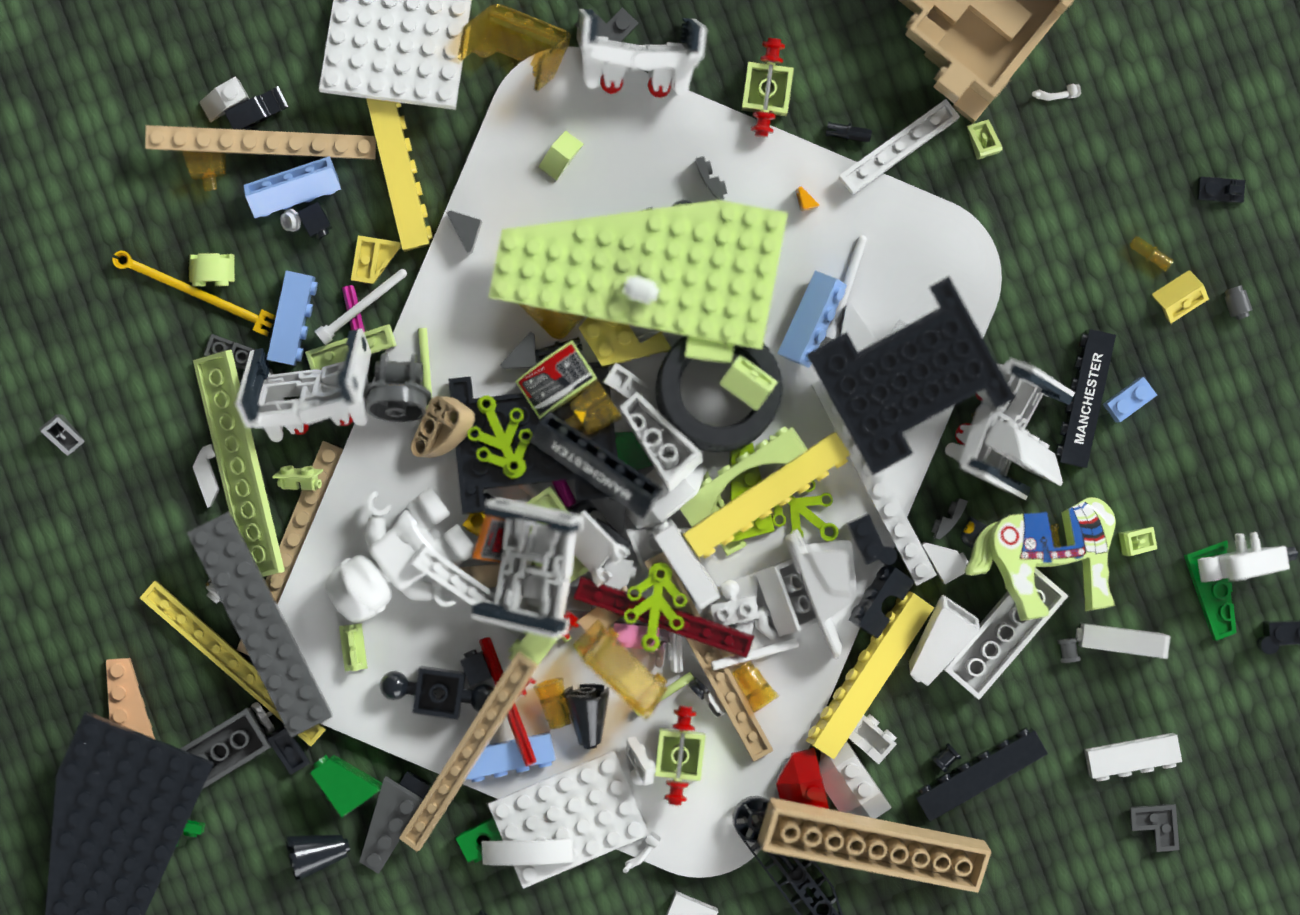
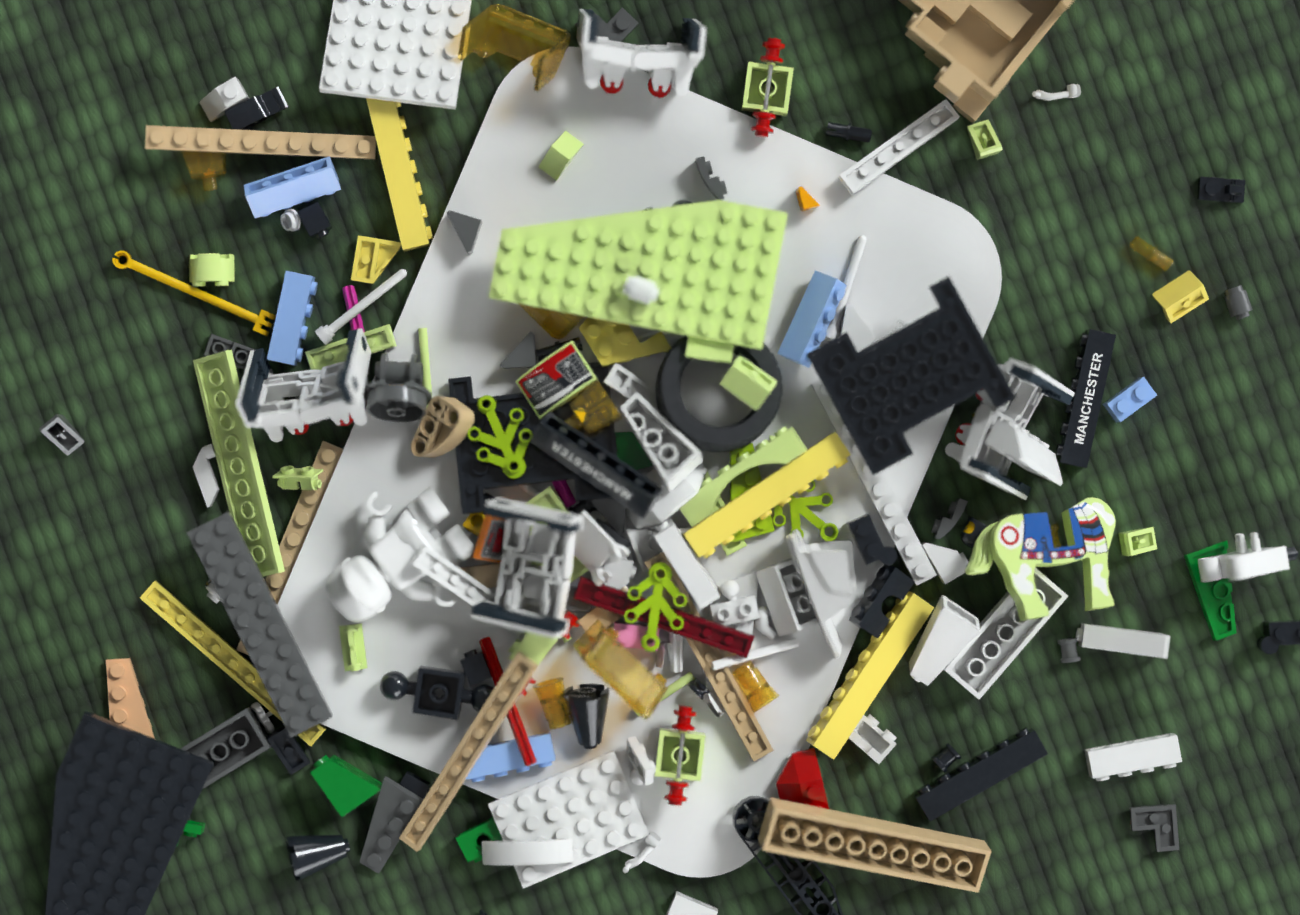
white wedge [819,741,892,819] -> none

